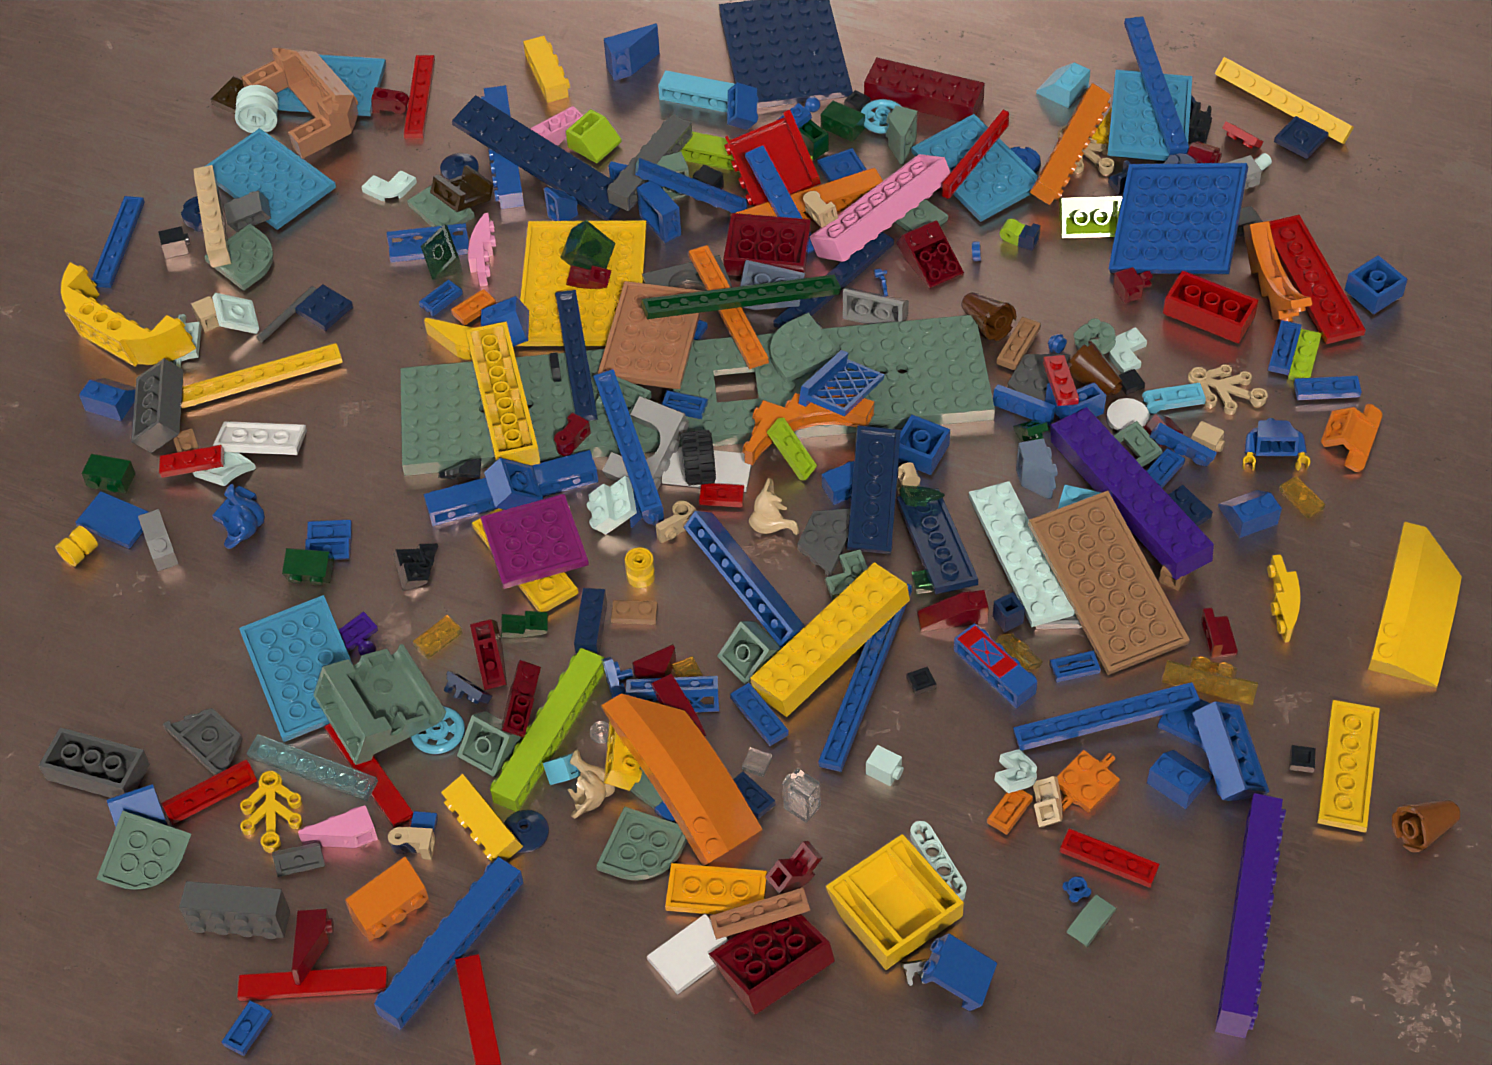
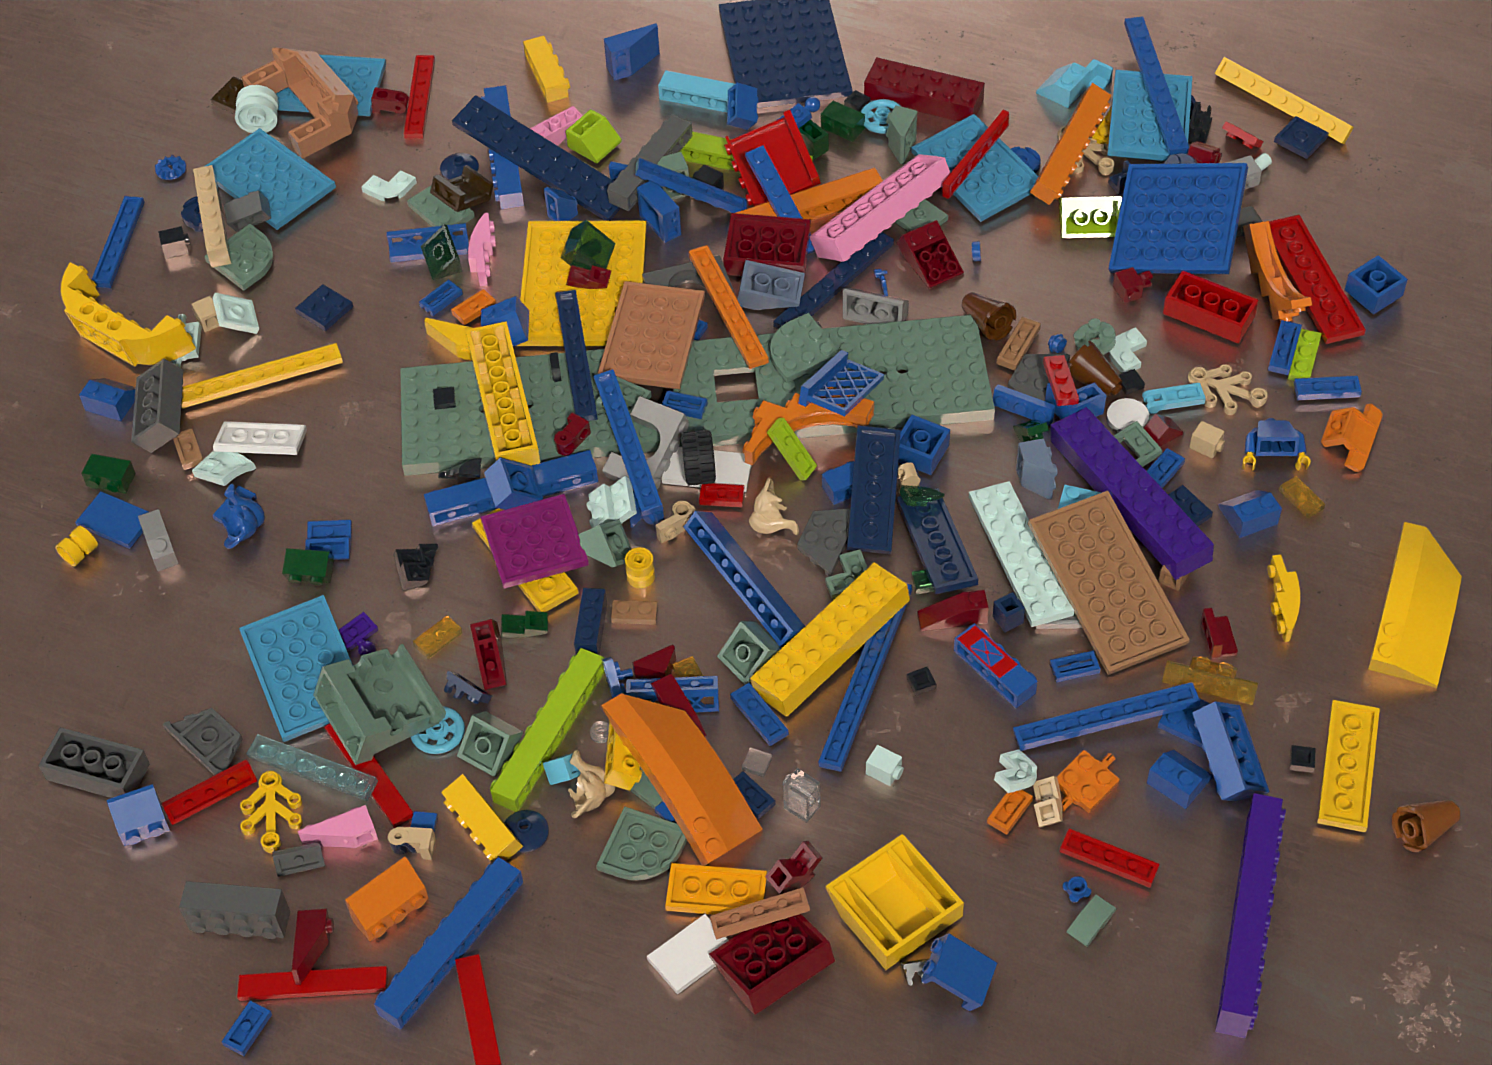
sand green plate [96,811,192,890] -> none
red plate [159,445,224,478] -> none
dark grey bar [257,286,316,342] -> none
dark red slope [502,660,541,738] -> none
dark green plate [641,275,841,319] -> none
tan leg [803,191,838,228] -> none
blue tile [817,148,867,182] -> none
light aqua beam [910,821,967,900] -> none
clear yellow plate [995,633,1043,671] -> none
leg [999,219,1041,251] -> none
blue plate [1150,423,1217,467] -> none
none -> blue gear [155,155,186,180]
none -> black tile [433,387,456,410]
none -> sand green slope [578,519,631,567]
none -> medium azure panel [1086,59,1113,90]

